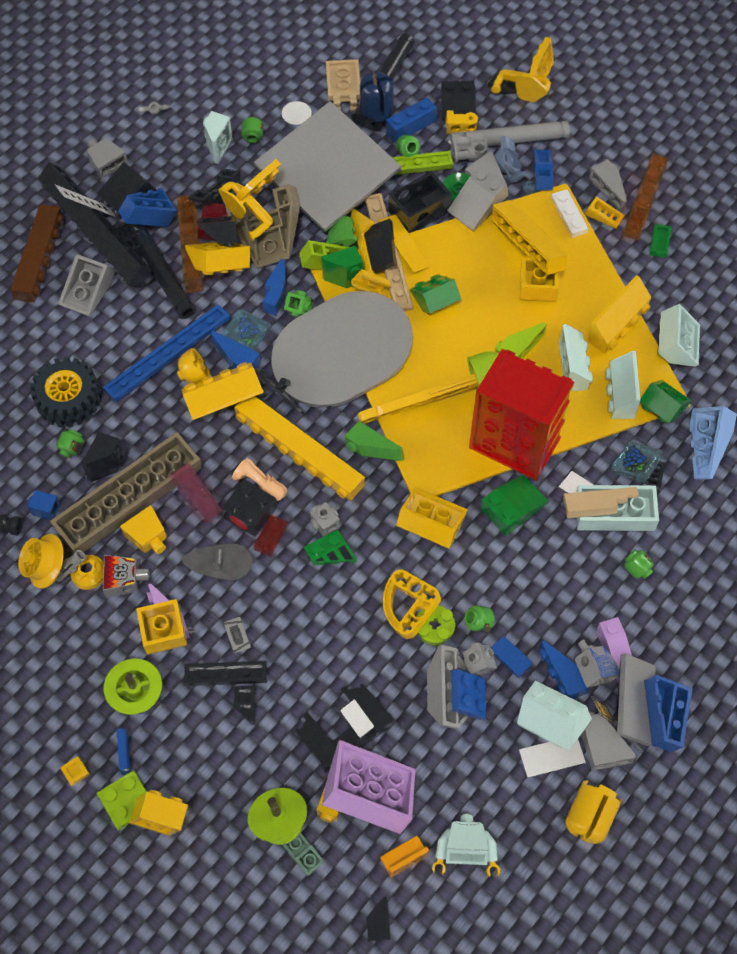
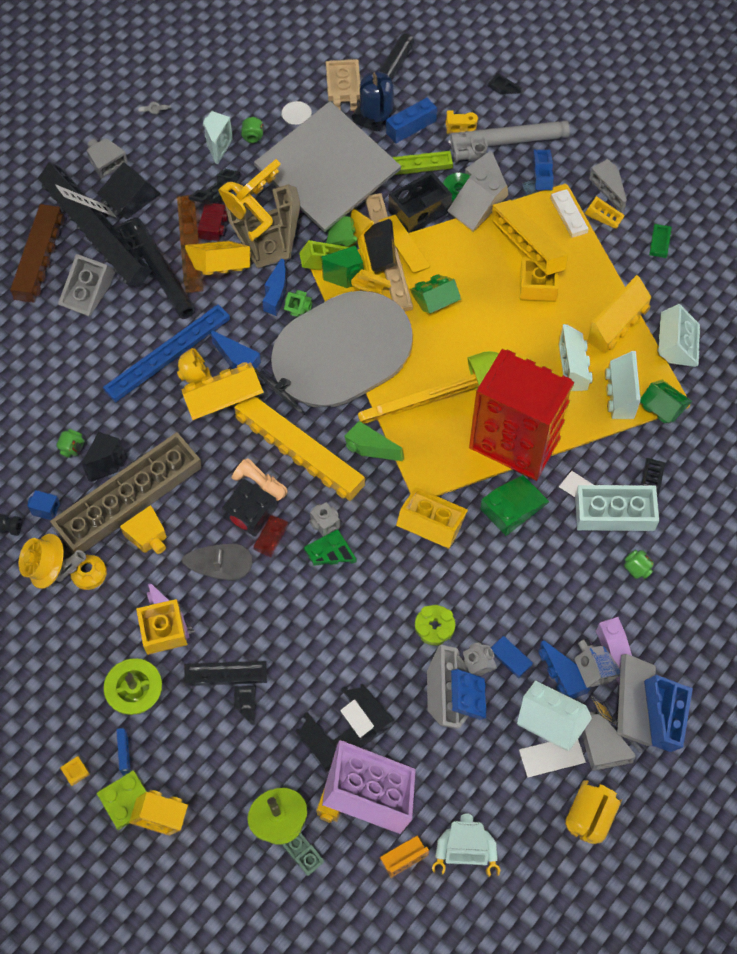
black wheel [30,357,101,428] -> none
torso [103,555,149,598] -> none
blue wedge [118,188,177,227] -> none
clear pink brick [168,463,222,522] -> none
black slope [199,216,237,246] -> none
clear light blue tile [221,309,272,350] -> none
sticker [224,617,251,653] -> none
black tile [366,897,390,942] -> none
yellow beam [383,569,441,639] -> none
bright green head [396,134,420,157] -> none
black slope [440,80,476,121] -> none
bright green head [464,605,495,633] -> none
yellow plate [491,37,554,102] -> none
sand blue hair [494,136,529,183] -> none
lime slope [495,322,547,359] -> none
tan piece [563,487,639,518] -> none
clear light blue tile [611,441,664,483] -> none
clear orange slope [622,153,669,240] -> none
light blue wedge [689,406,737,480] -> none

